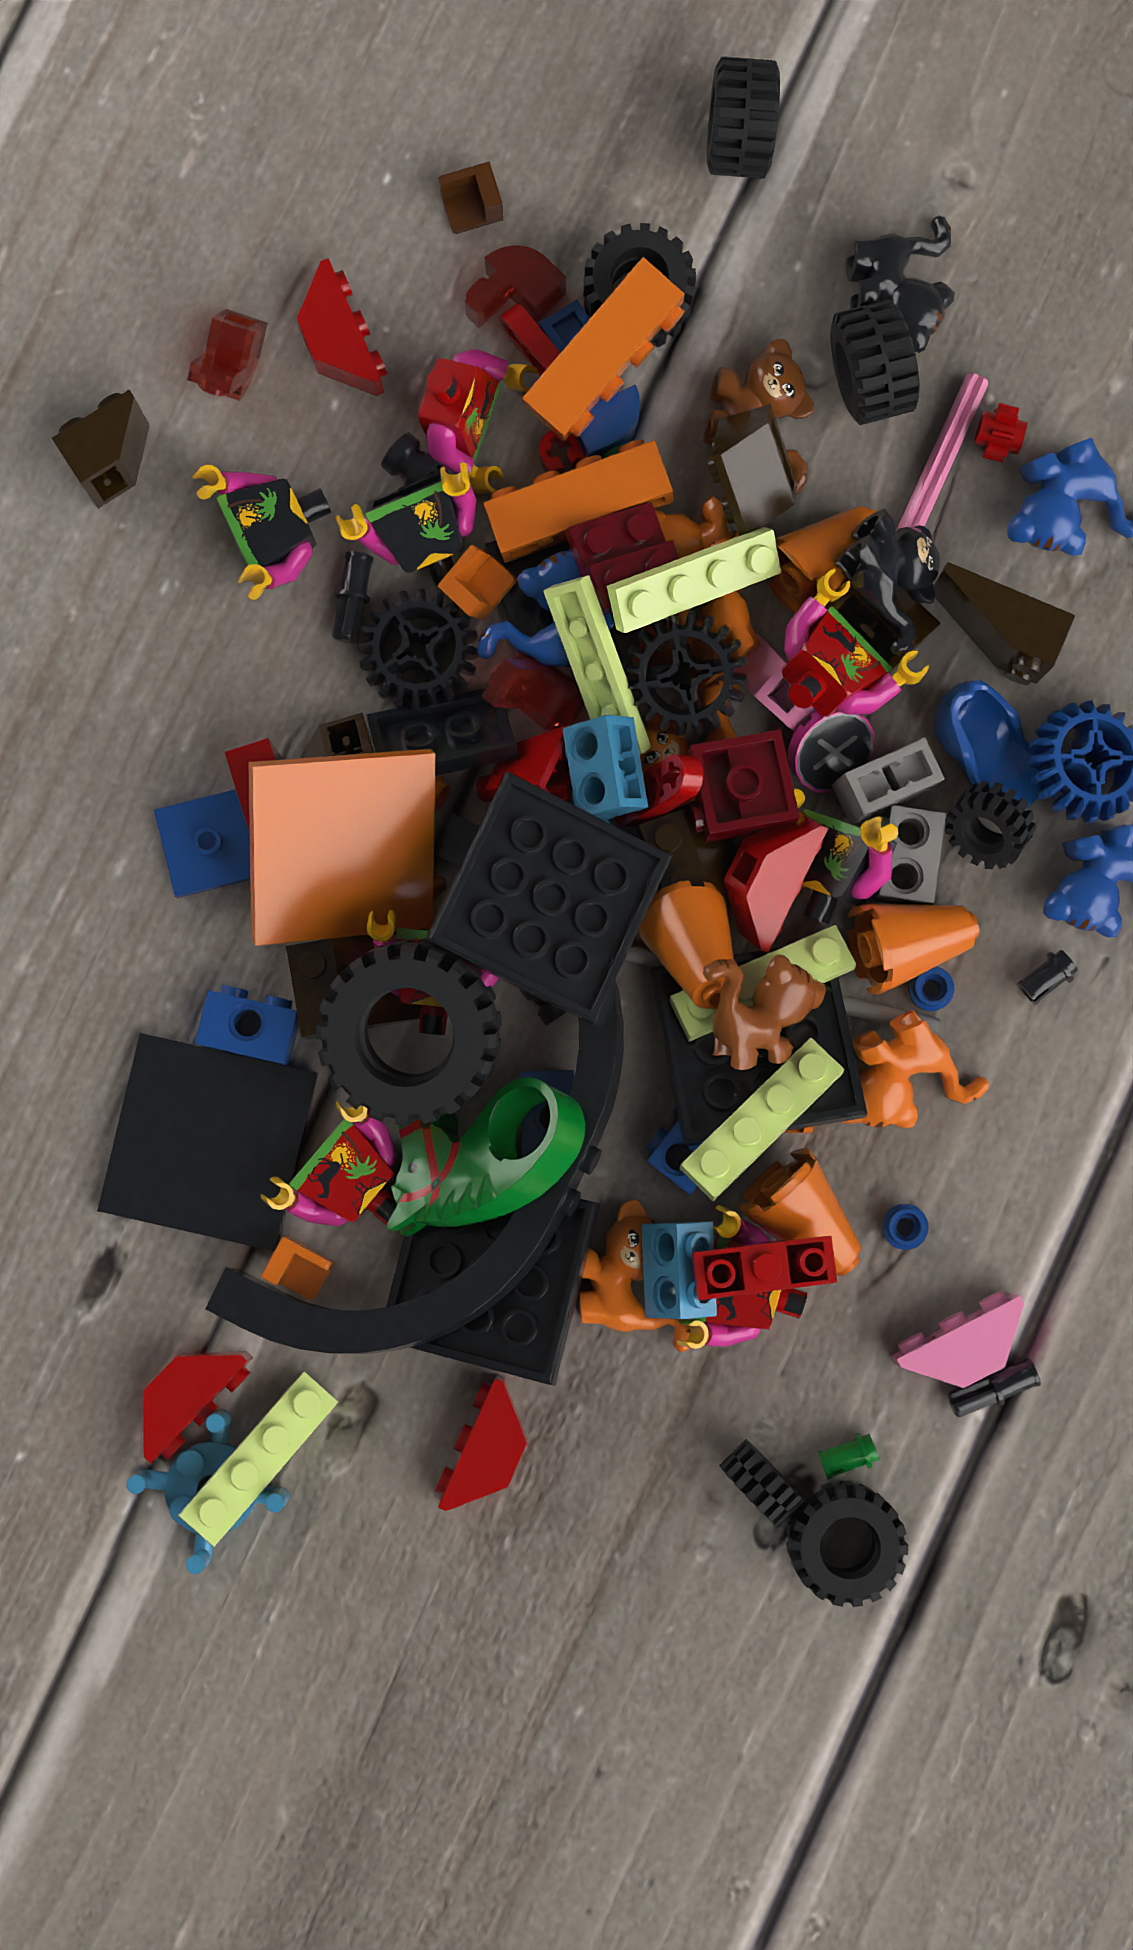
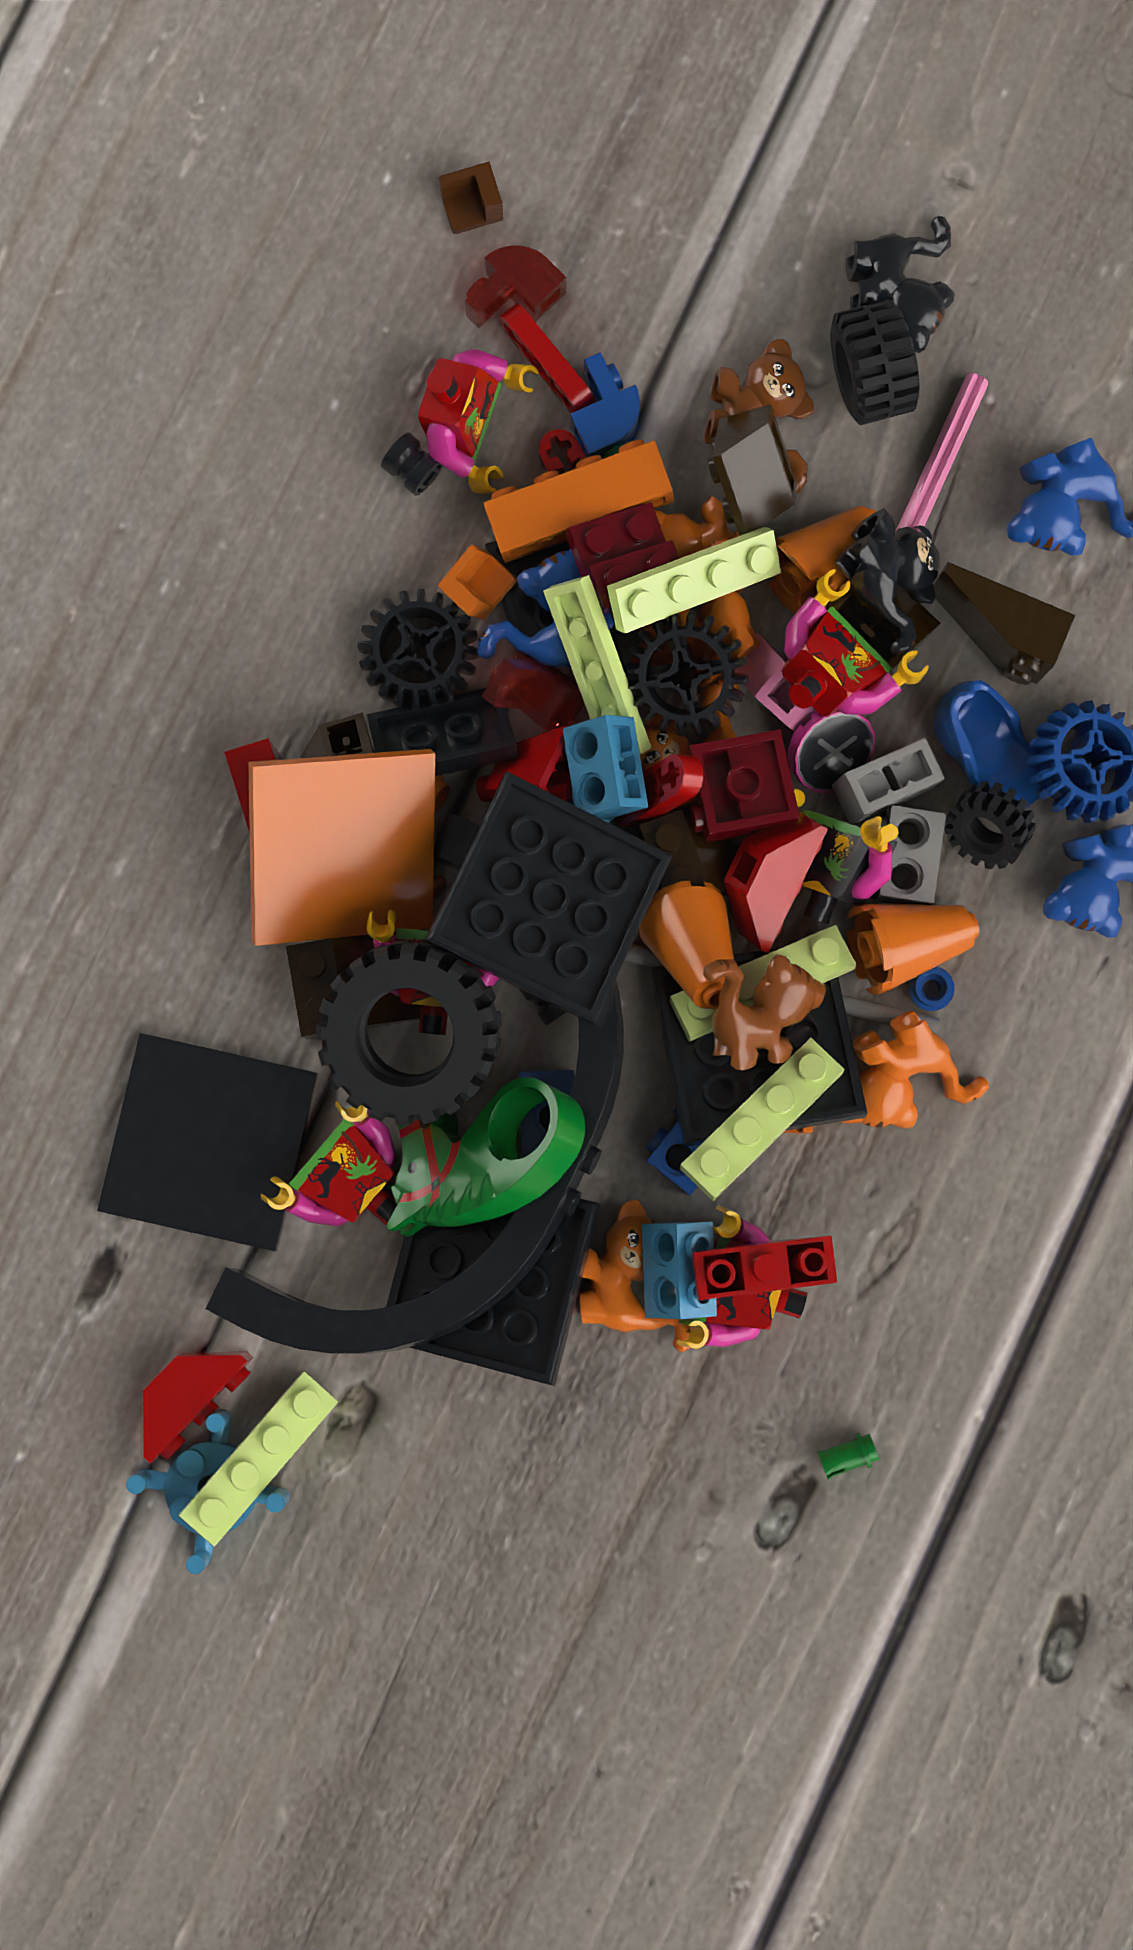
dark brown slope [52,390,150,509] -> none
blue plate [154,789,250,899] -> none
clear red brick [187,308,268,401] -> none
torso [192,464,332,600] -> none
blue brick [195,985,299,1066] -> none
orange panel [261,1235,336,1300] -> none
red slope [296,258,388,396] -> none
black axle [332,551,374,643] -> none
torso [335,462,477,586] -> none
red slope [434,1374,528,1511] -> none
orange brick [522,257,685,441] -> none
blue plate [539,299,590,353] -> none
black tyre [583,223,696,347] -> none
black tyre [707,56,780,179] -> none
black tyre [719,1439,805,1527] -> none
orange cone [738,1148,861,1276] -> none
black tyre [786,1481,908,1607] -> none
blue plate [882,1204,928,1250] -> none
bright pink slope [891,1290,1024,1388] -> none
black axle [948,1358,1041,1417] -> none
red gear [974,403,1028,463] -> none
black pin [1017,950,1078,1005] -> none

